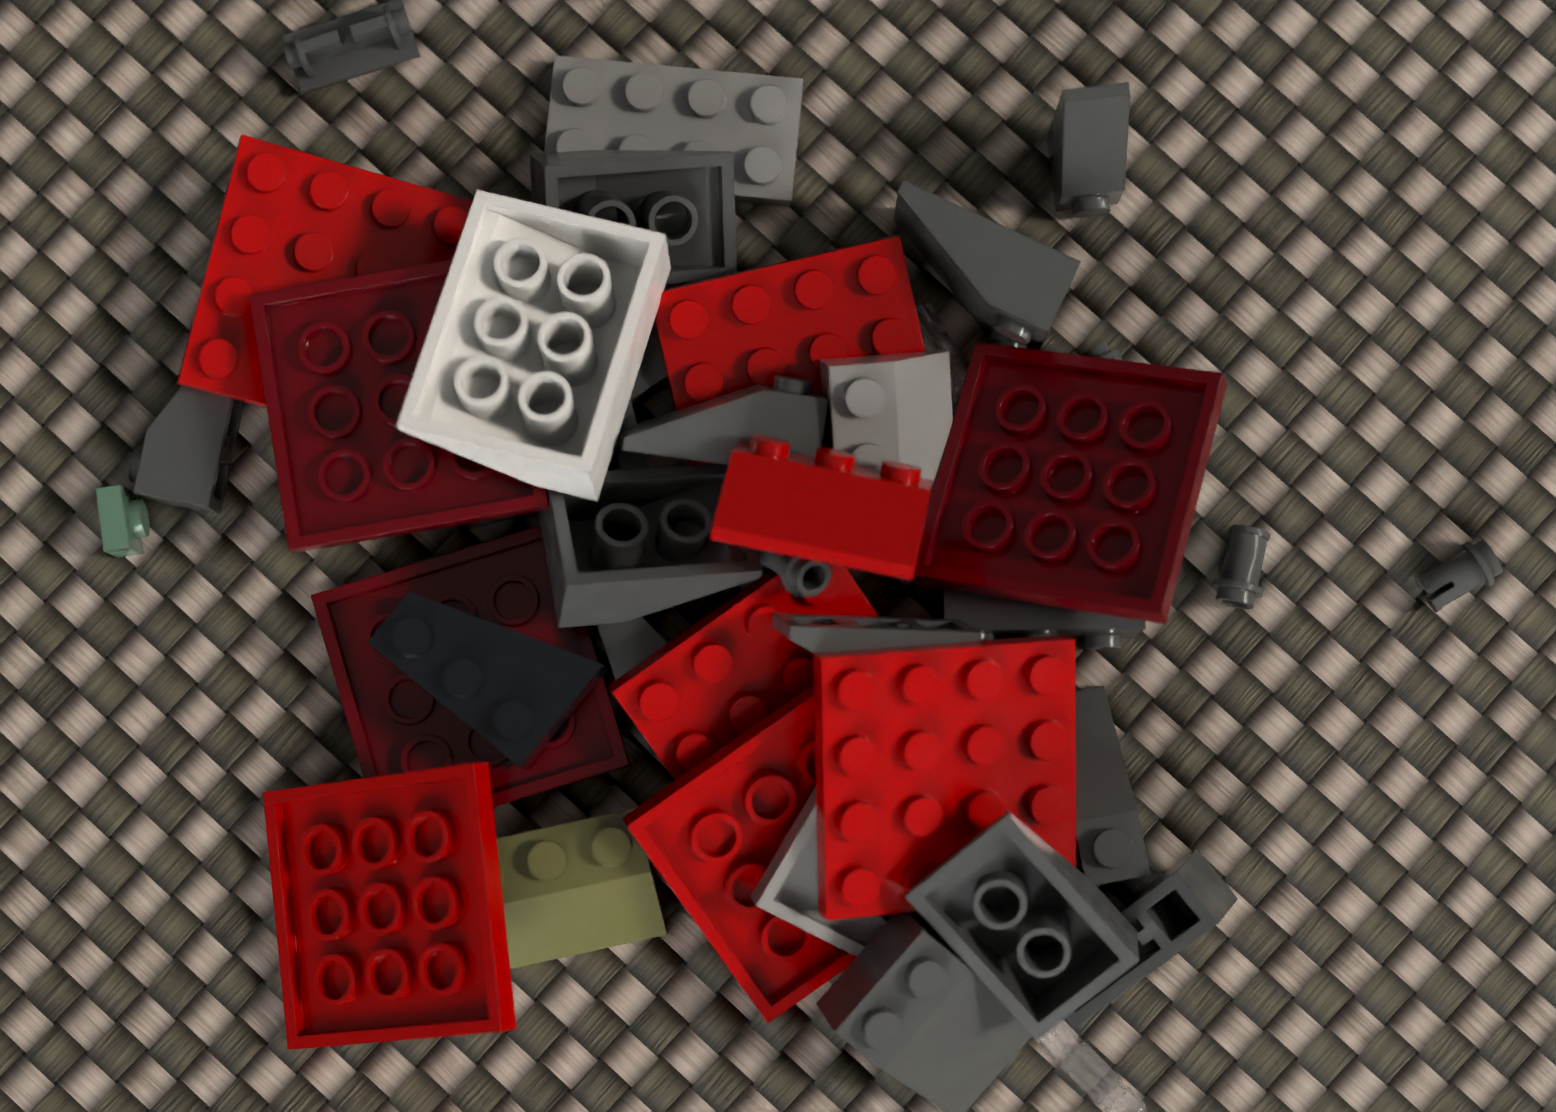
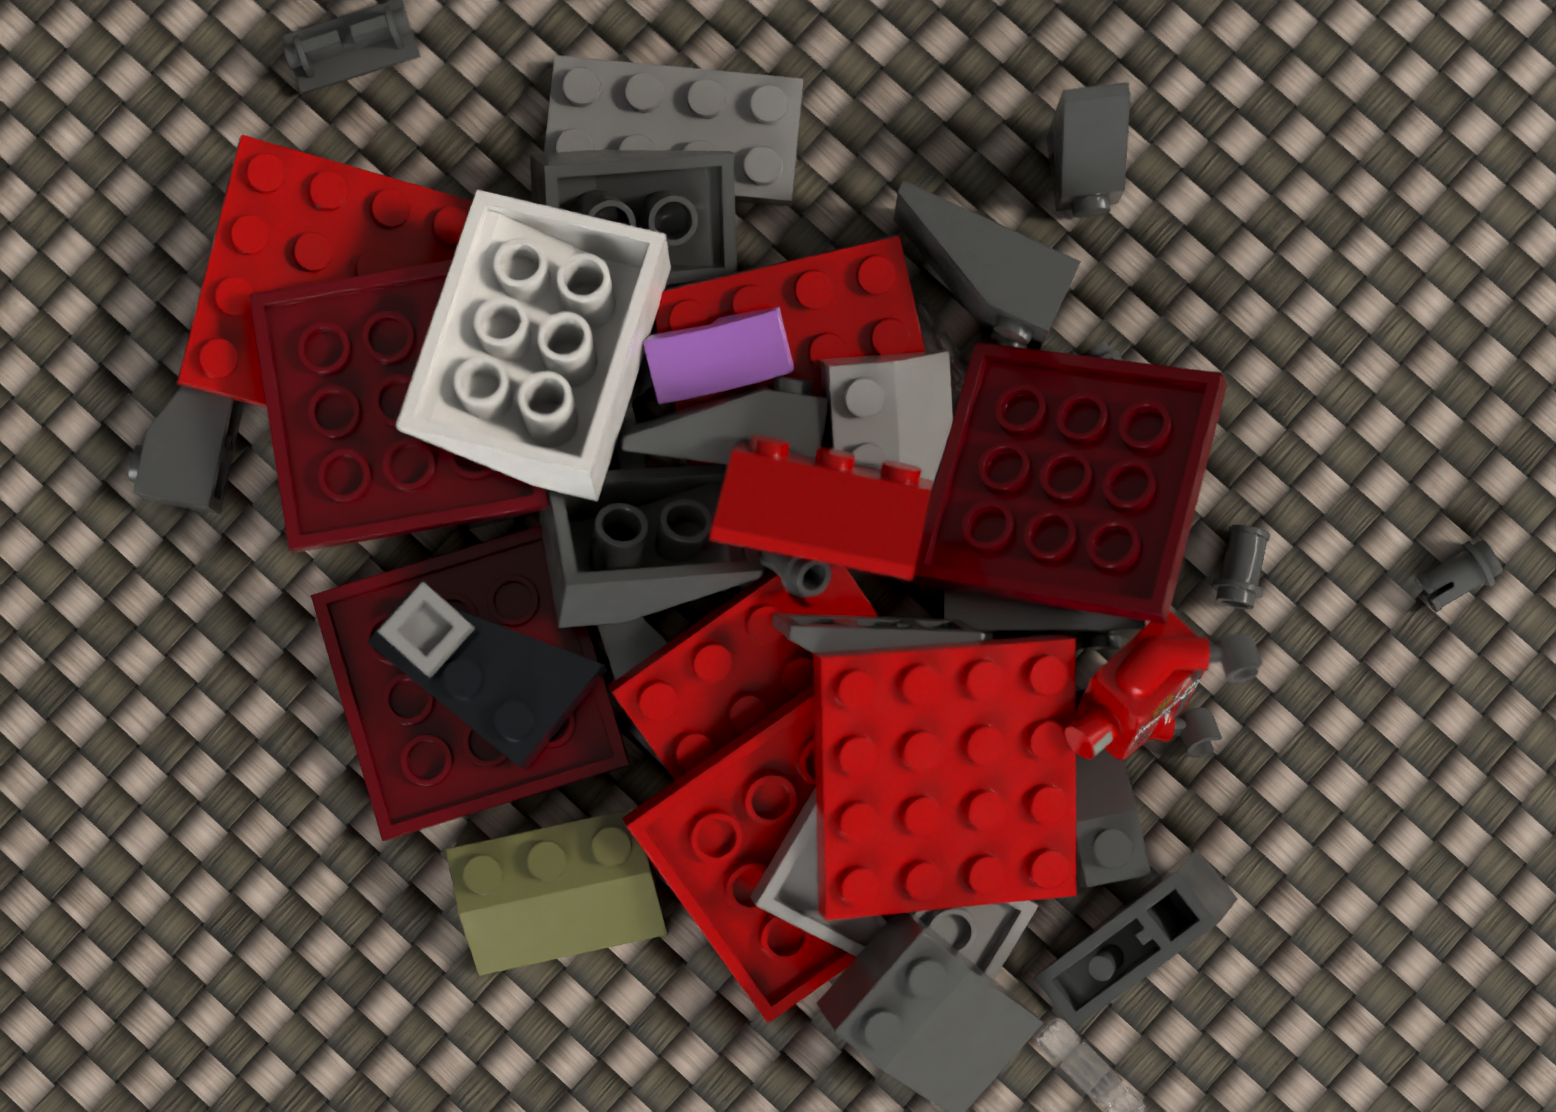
sand green plate [95,484,150,558] -> none
red plate [263,762,517,1050] -> none
dark grey slope [905,810,1139,1040] -> none
none -> light grey plate [378,582,475,678]
none -> medium lavender slope [643,307,794,404]
none -> red torso [1065,611,1262,760]

